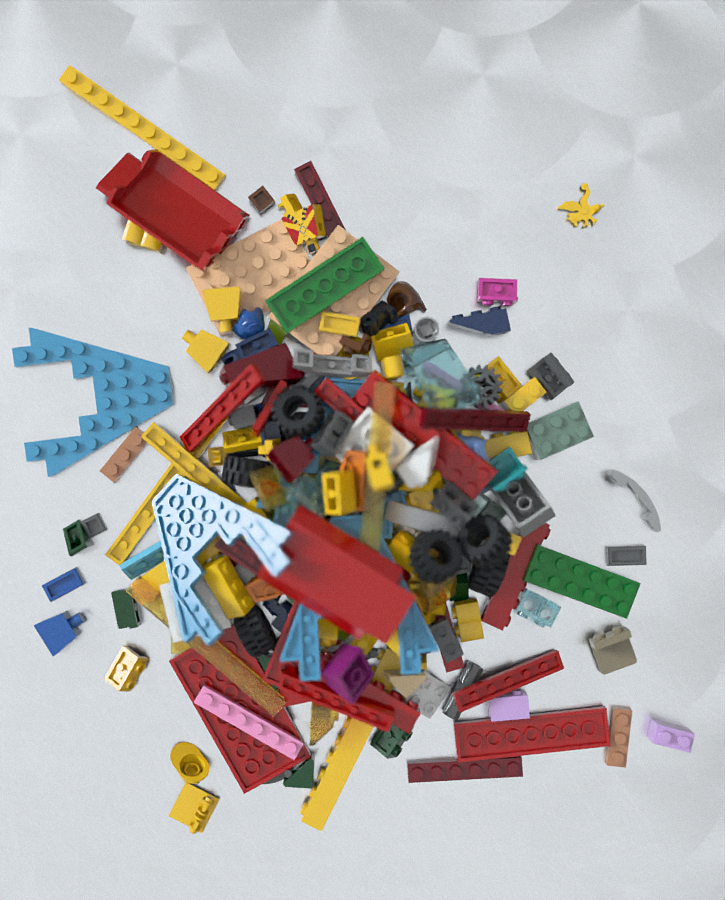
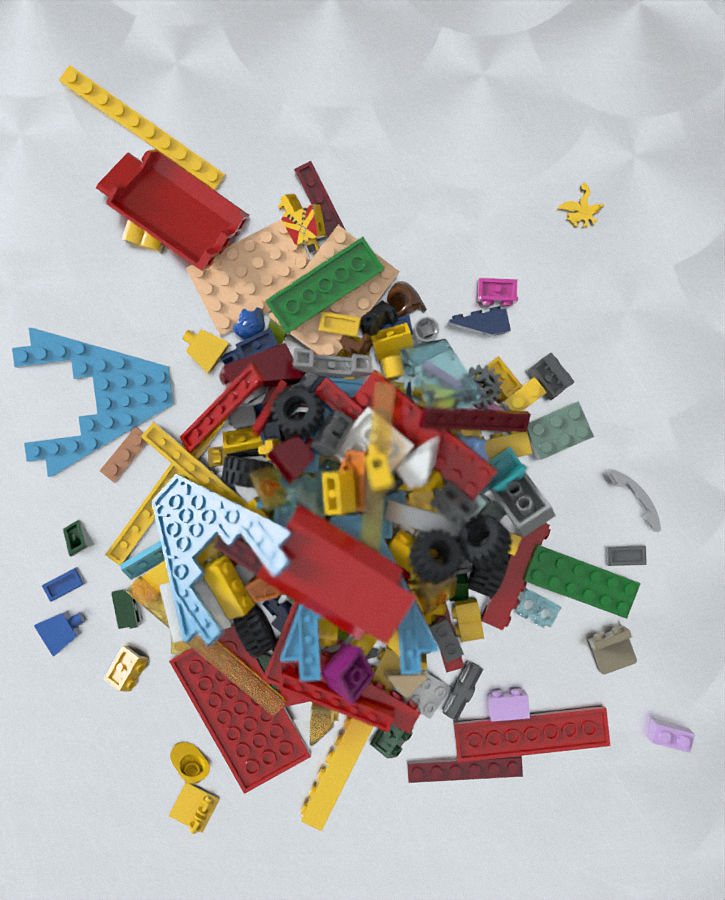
dark grey tile [81,513,108,538] -> none
bright pink plate [194,684,304,760] -> none
yellow torso [203,286,242,333] -> none
reddish brown plate [248,185,275,214] -> none
dark grey bar [263,767,294,784] -> none
dark green slope [283,753,315,789] -> none
red plate [452,649,564,713] -> none
nougat plate [605,707,632,768] -> none

